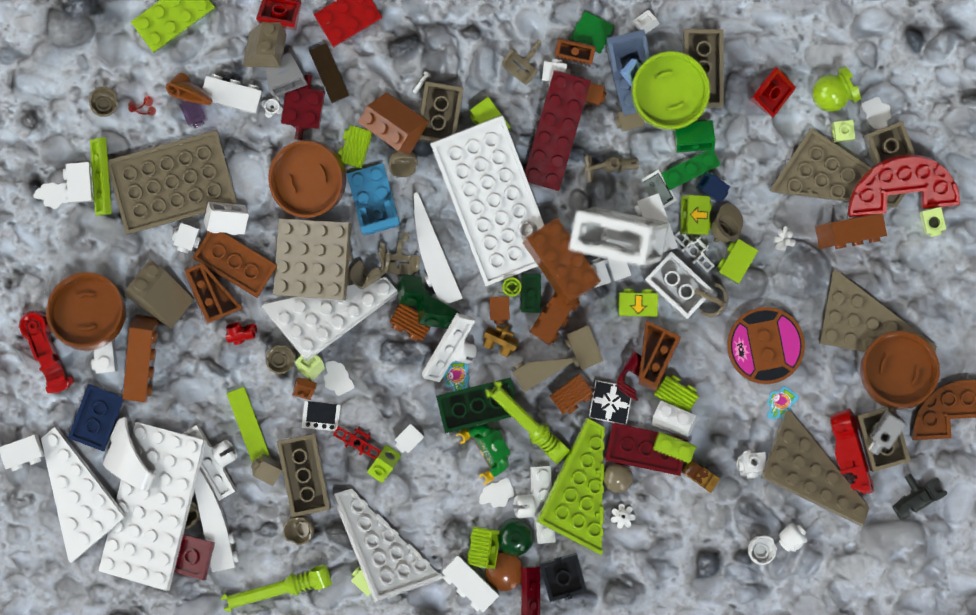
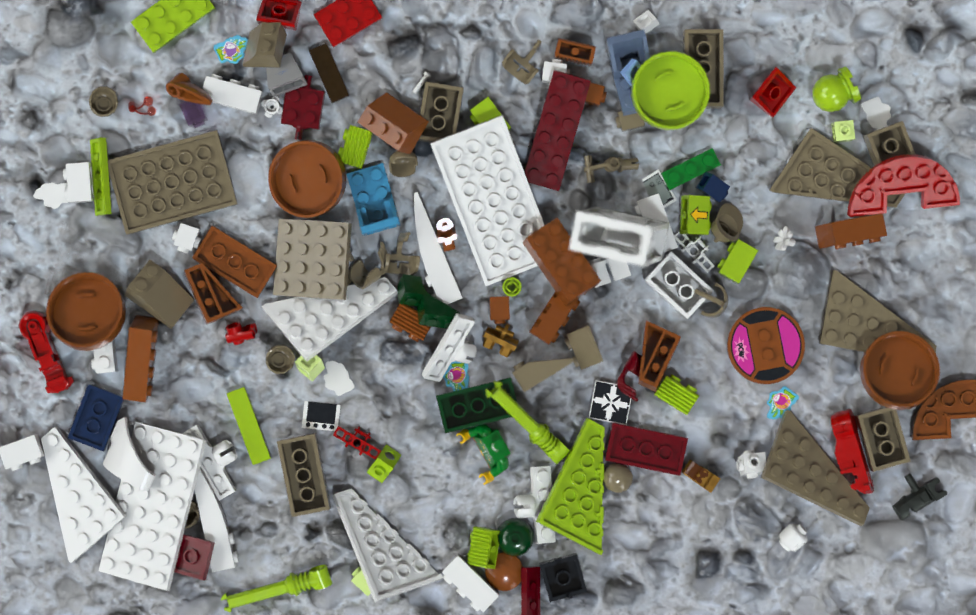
white brick [204,202,249,235] -> none
dark tan brick [251,453,282,486] -> none
dark tan hair [283,516,314,545] -> none
dark orange bracket [292,378,317,400] -> none
white brick [395,423,425,453] -> none
white sticker [479,478,515,508] -> none
dark green plate [521,274,541,313] -> none
dark orange brick [549,372,595,414] -> none
green piece [571,11,615,54] -> none
white plant [610,504,636,529] -> none
lime brick [618,289,658,317] -> none
white brick [652,401,696,440] -> none
lime brick [653,432,696,463] -> none
green brick [674,119,715,153] -> none
white hair [748,535,777,565] -> none
light grey torso [868,408,906,455] -> none
yellowish green brick [919,207,946,237] -> none
none -> sticker [214,35,248,64]
none -> hips [436,217,457,251]

